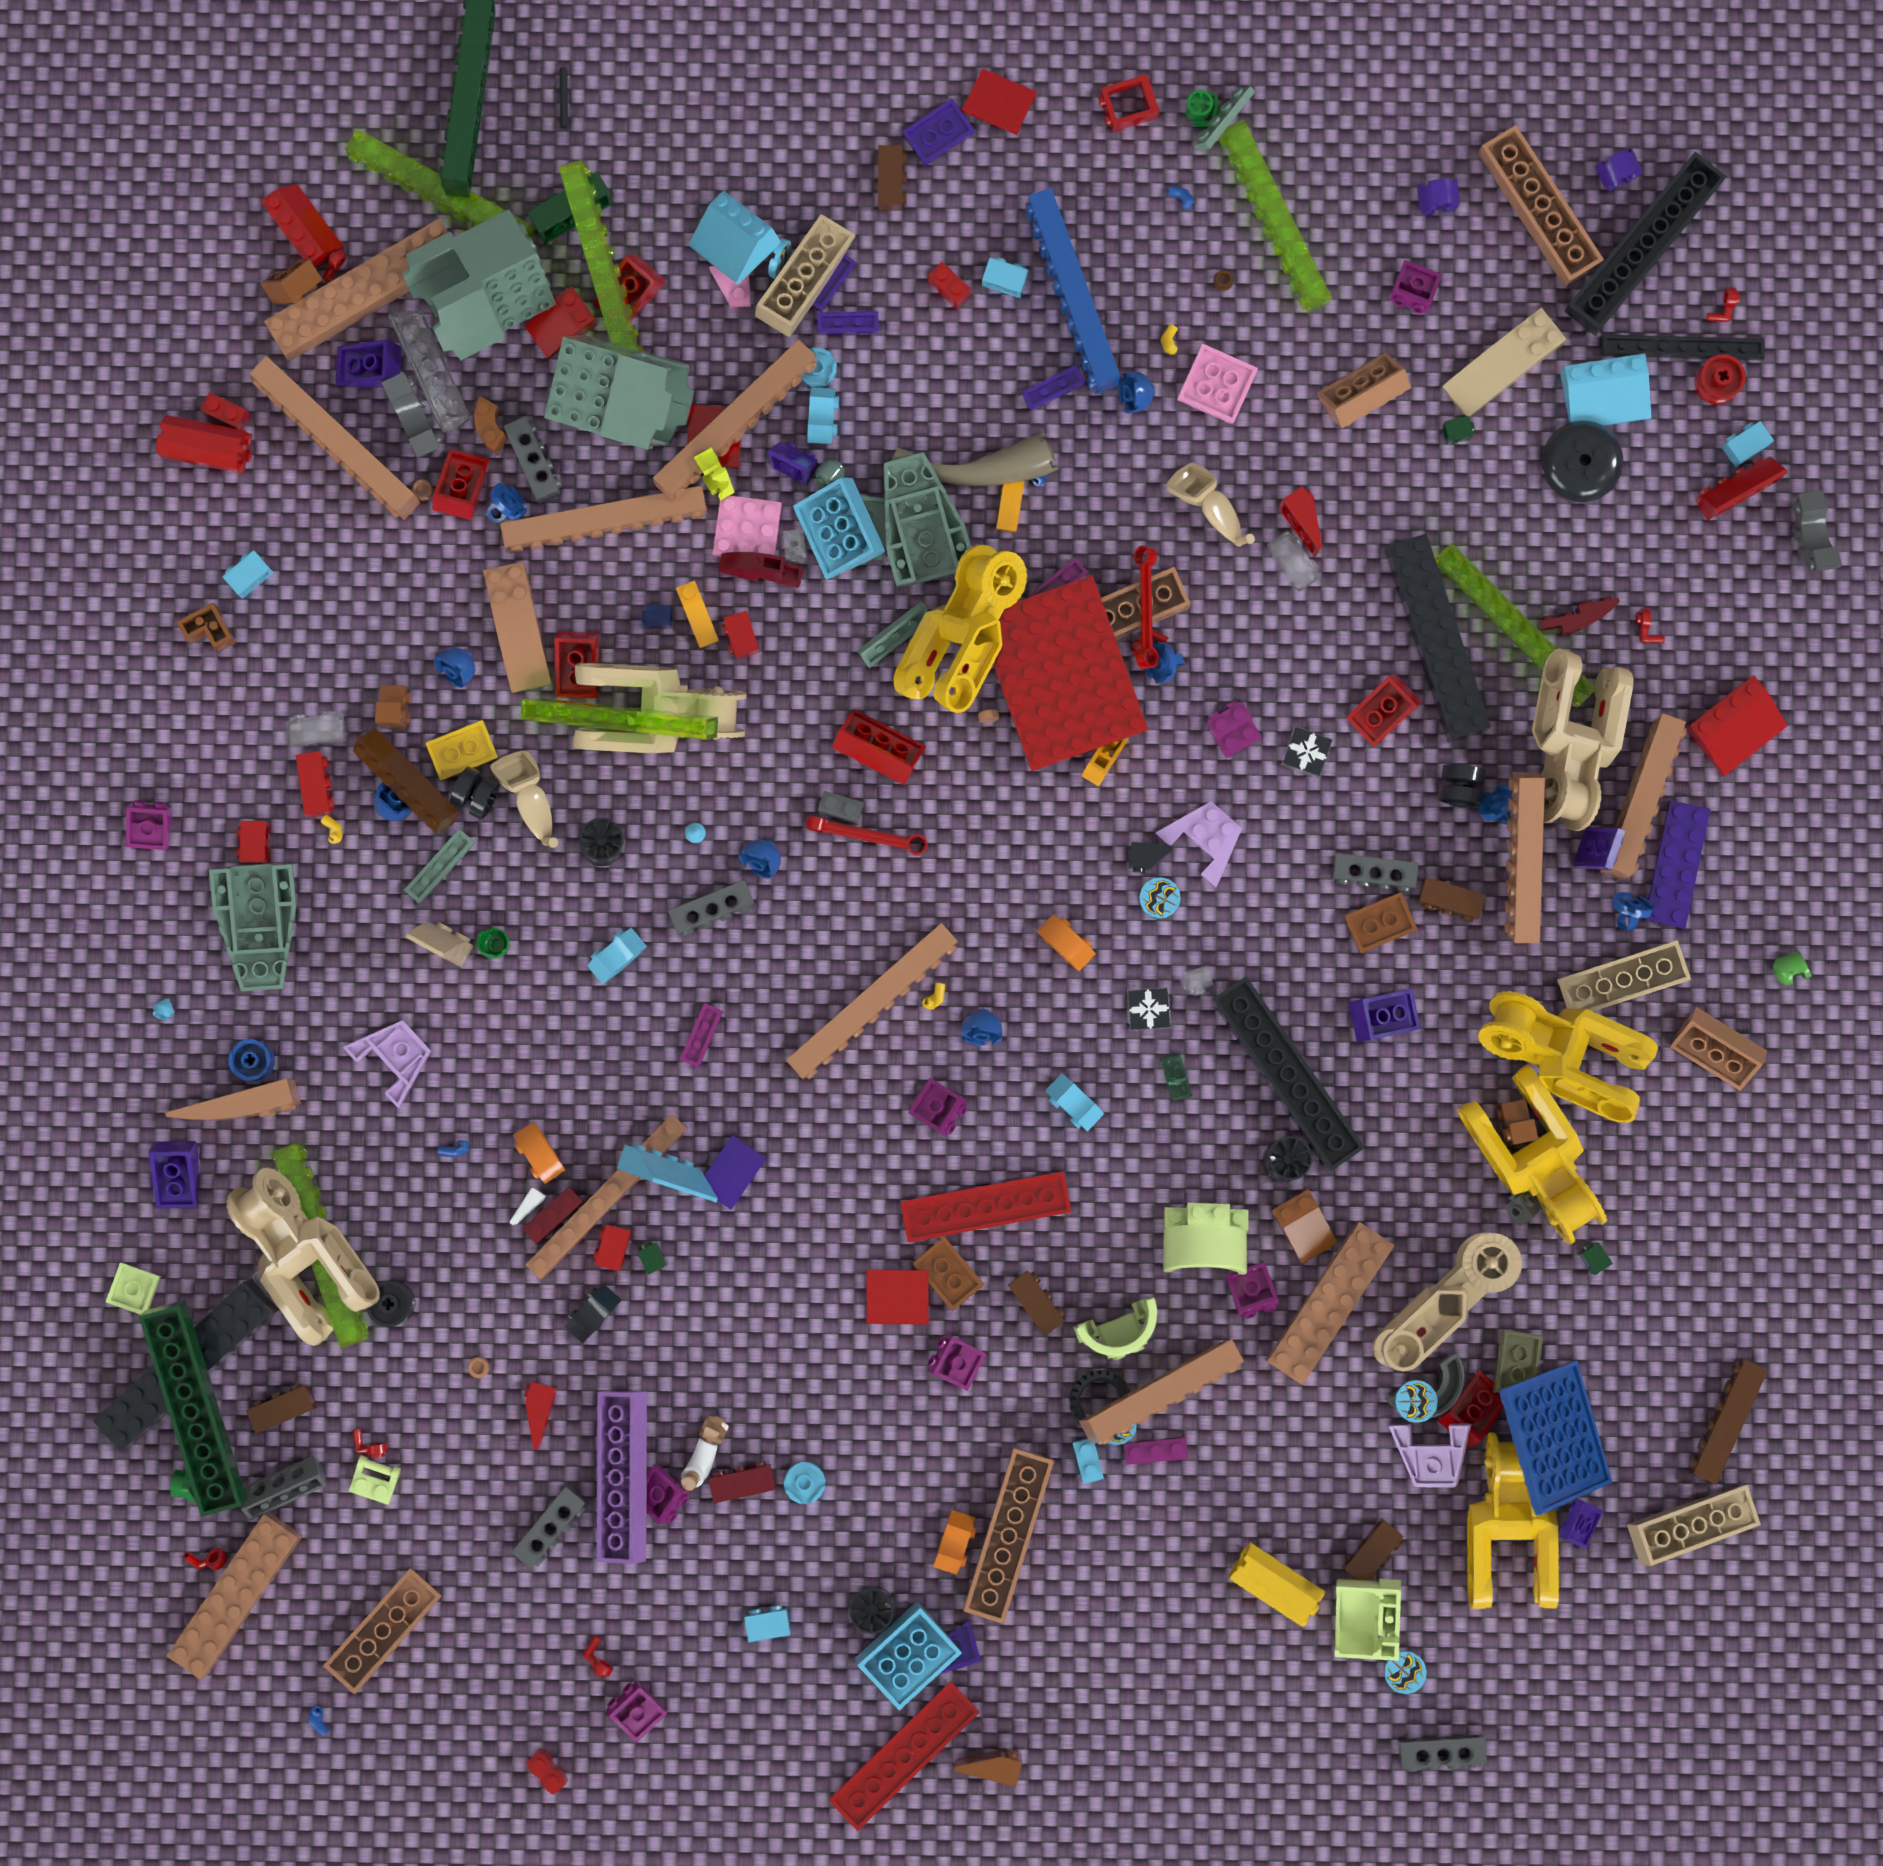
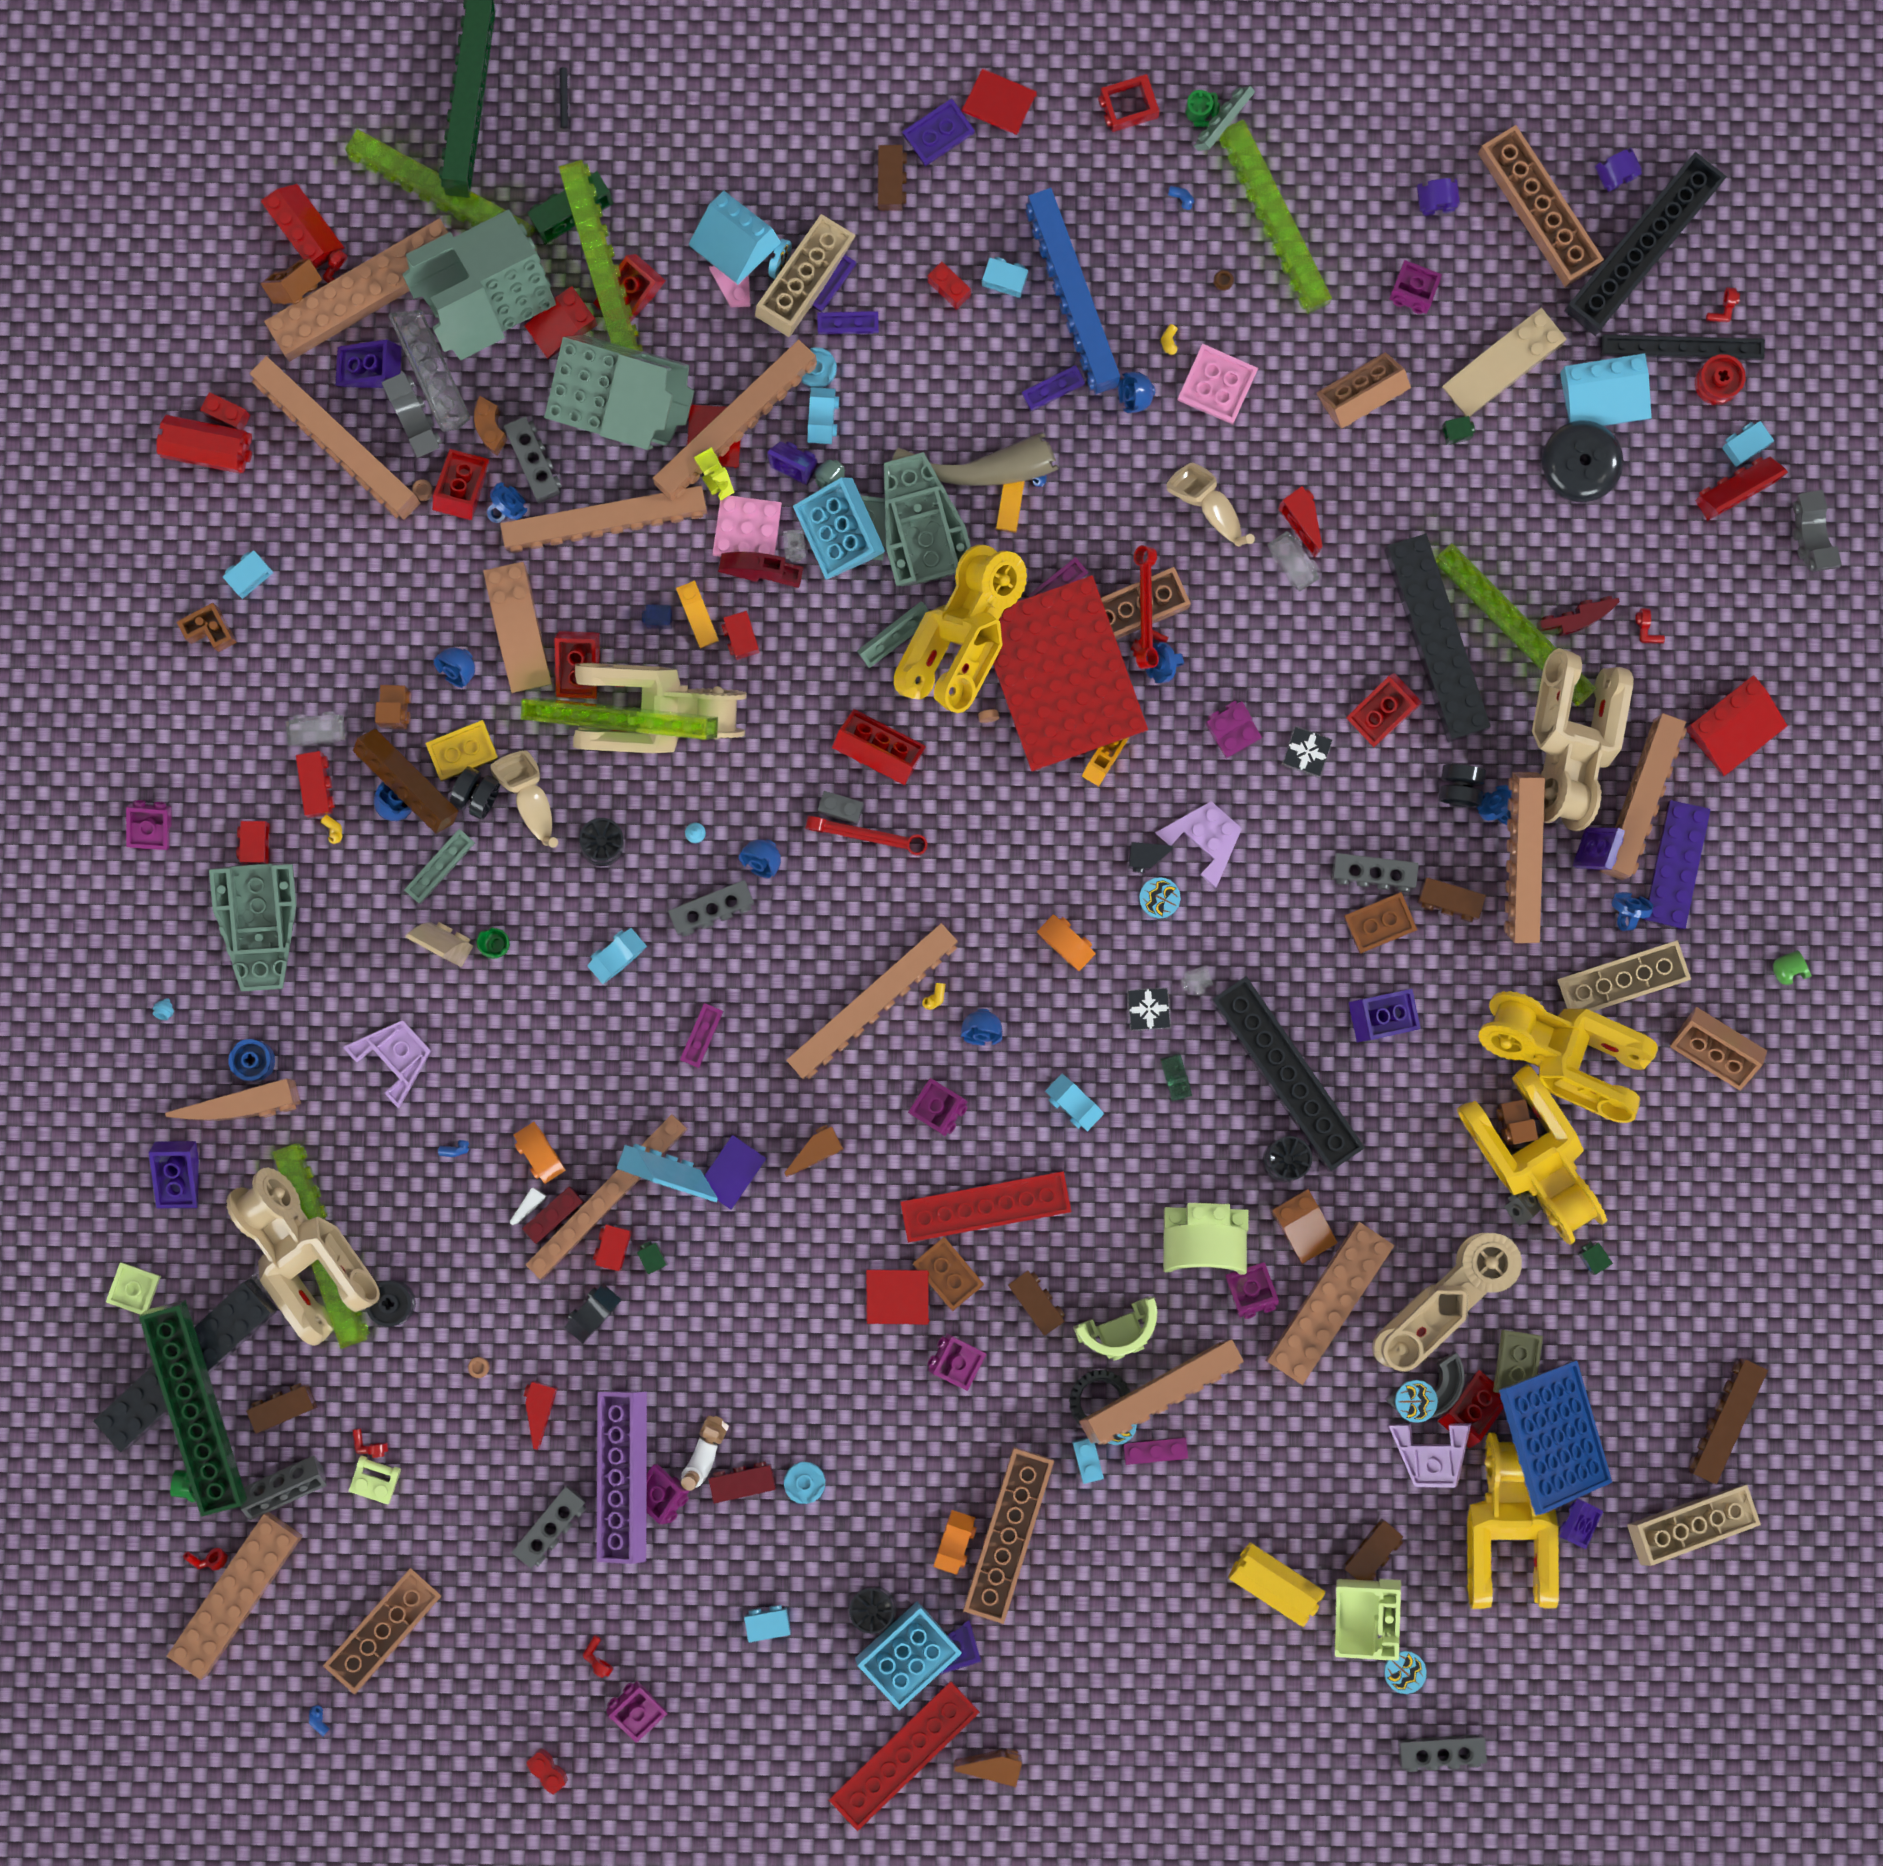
none -> dark orange slope [785,1125,844,1177]

